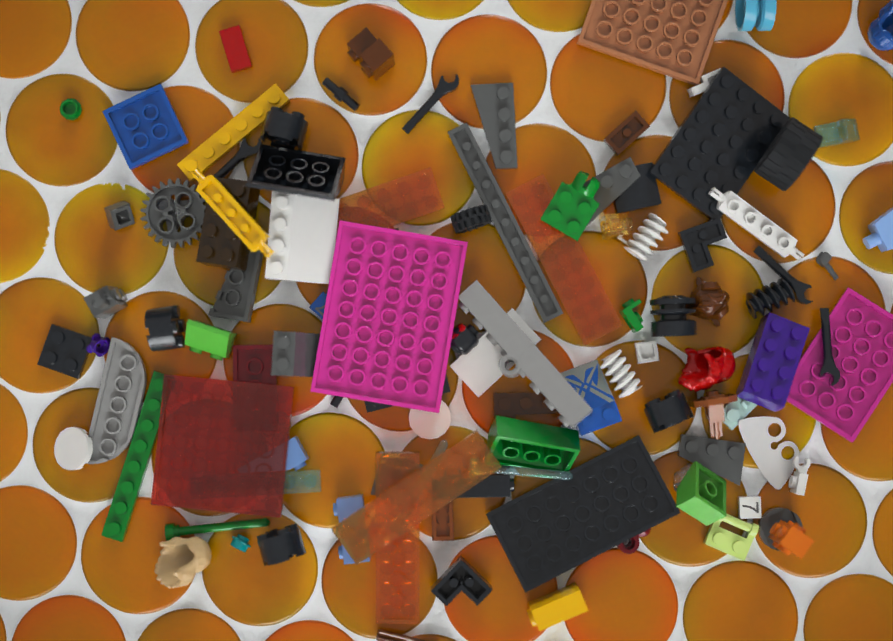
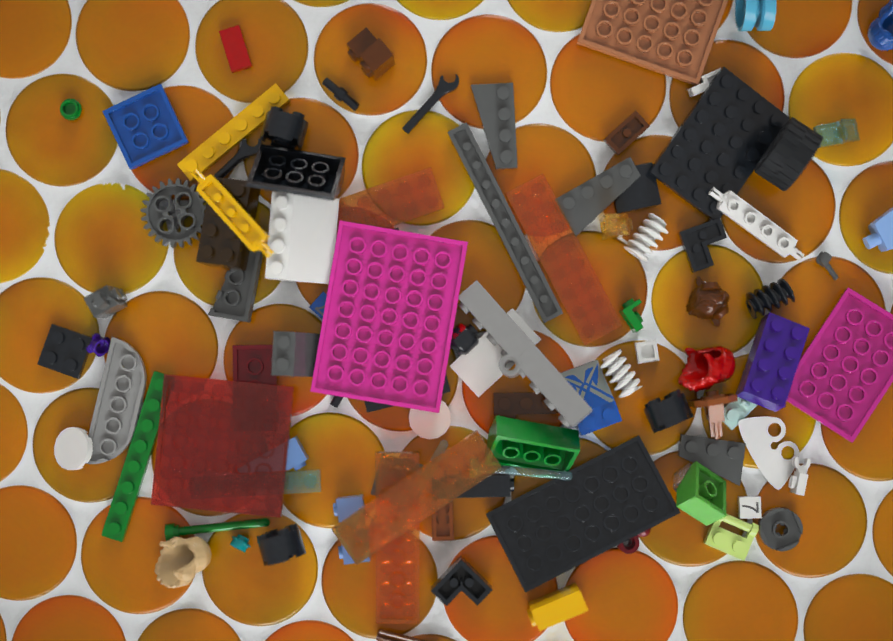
dark grey slope [104,201,135,230] -> none
black brick [145,305,186,352] -> none
bright green slope [184,319,237,361] -> none
black tyre [450,205,492,234] -> none
green plate [540,171,600,241] -> none
black wheel [650,295,697,337] -> none
black piece [753,245,813,304] -> none
orange brick [769,520,814,559] -> none
black piece [819,308,840,386] -> none

